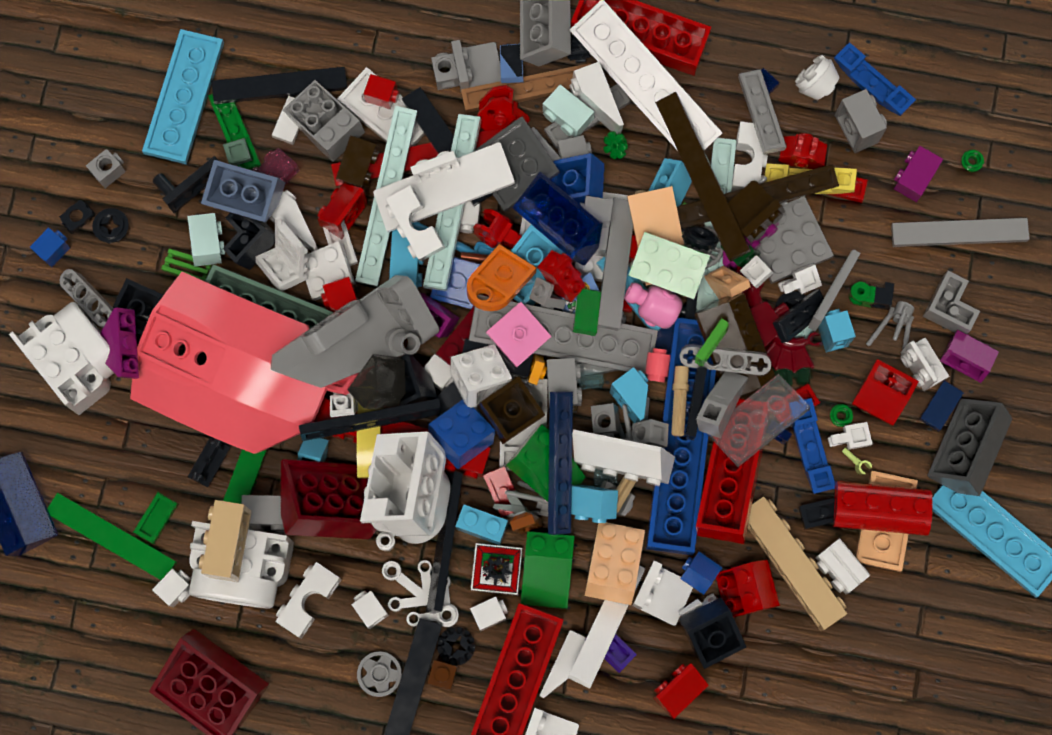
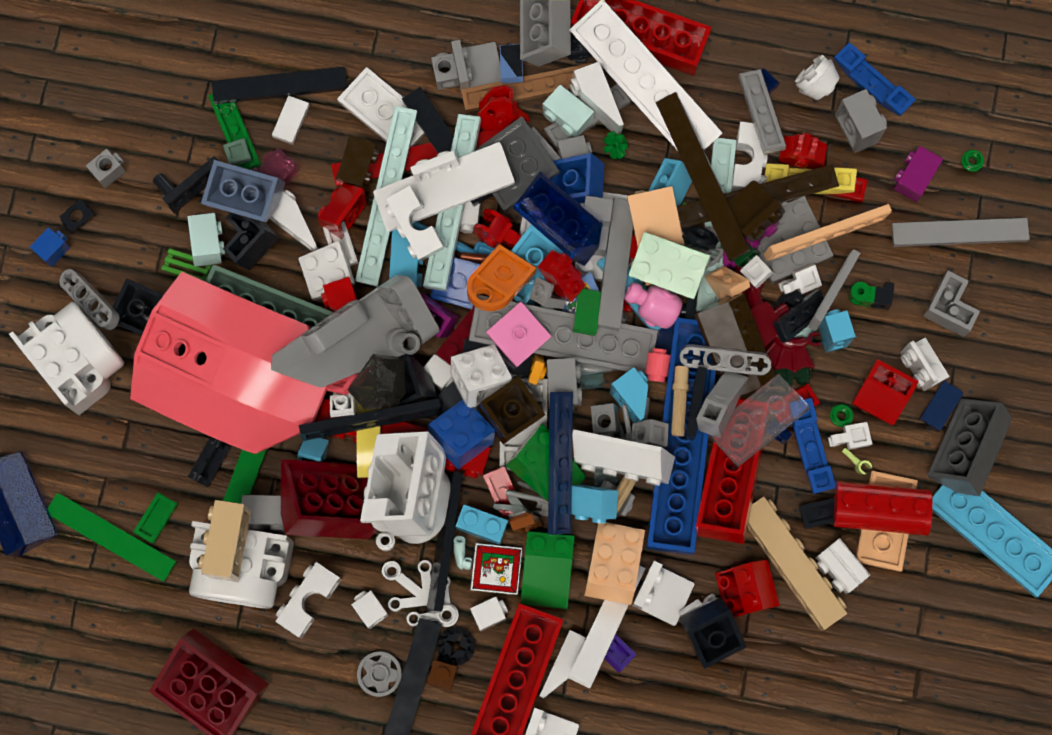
black gear [92,208,129,244] -> none
magenta slope [100,307,139,379] -> none
medium azure plate [142,29,224,165] -> none
white brick [152,569,191,608] -> none
white plate [256,216,308,292] -> none
light grey slope [283,80,365,162] -> none
red brick [363,74,400,109] -> none
black gear [482,556,512,586] -> none
red slope [653,663,709,719] -> none
blue brick [680,552,722,595] -> none
bright green tile [695,318,729,367] -> none
light grey plant [866,301,914,349] -> none
magenta brick [940,330,999,383] -> none
none -> light aqua arm [453,536,473,570]
none -> light nougat tile [763,204,892,261]

